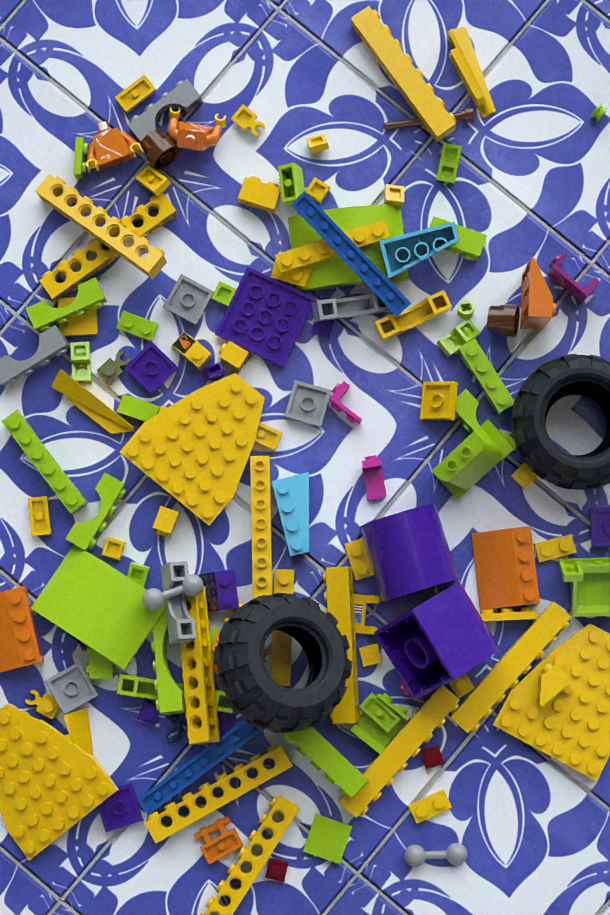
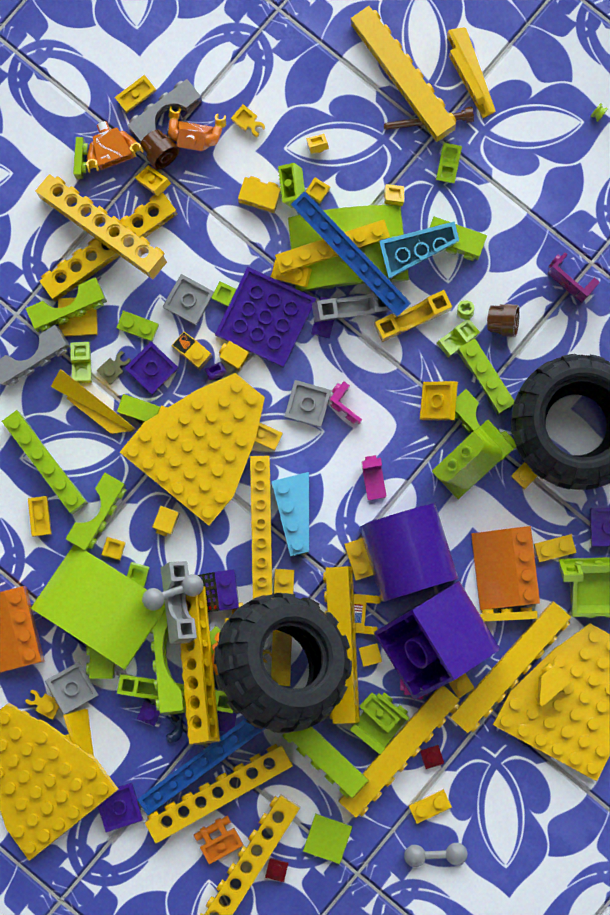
orange slope [520,258,556,330] -> none

